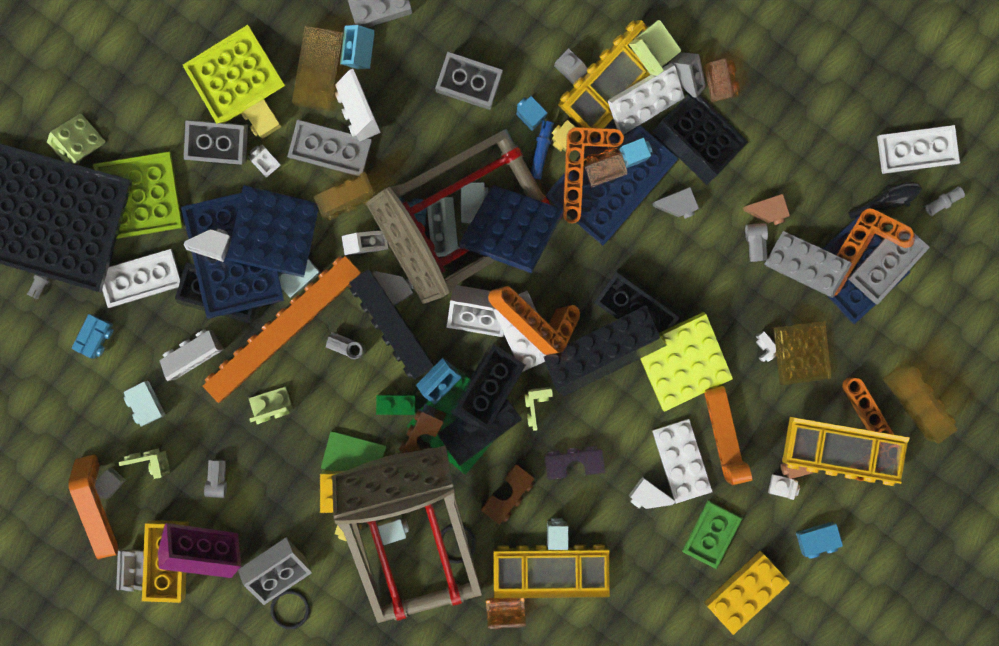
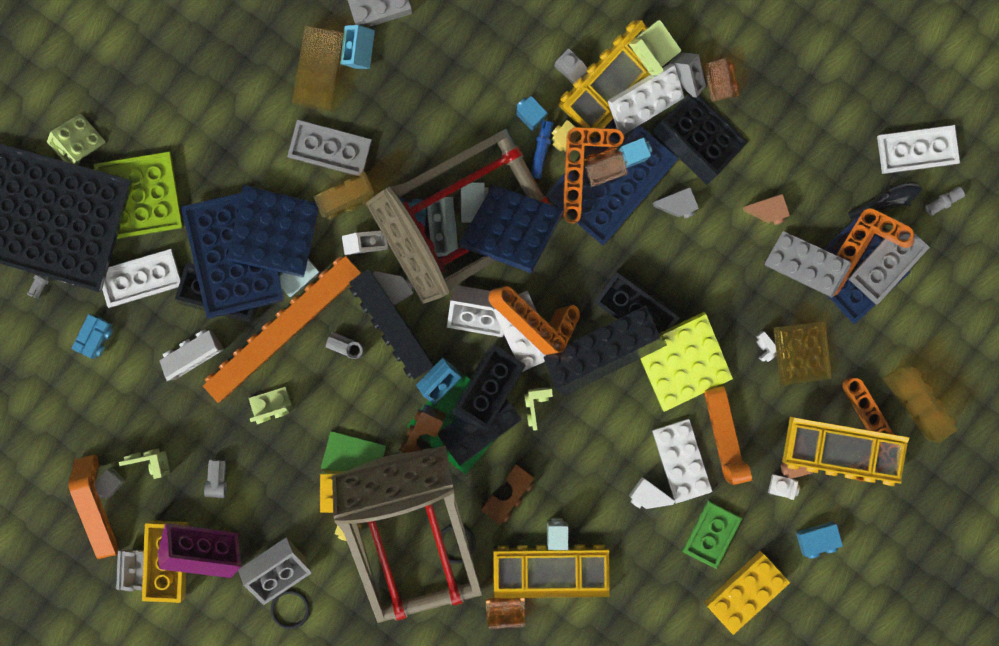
light aqua brick [124,381,166,426] -> none
neon yellow plate [183,25,285,124] -> none
light grey brick [184,120,248,165] -> none
white slope [184,229,231,262] -> none
light yellow brick [241,99,282,139] -> none
white bracket [248,144,280,178] -> none
white slope [335,69,381,141] -> none
green brick [376,394,416,415] -> none
light aqua brick [378,515,409,545] -> none
light grey brick [435,52,503,110] -> none
clear purple arch [544,446,605,480] -> none
light grey piece [745,223,768,262] -> none

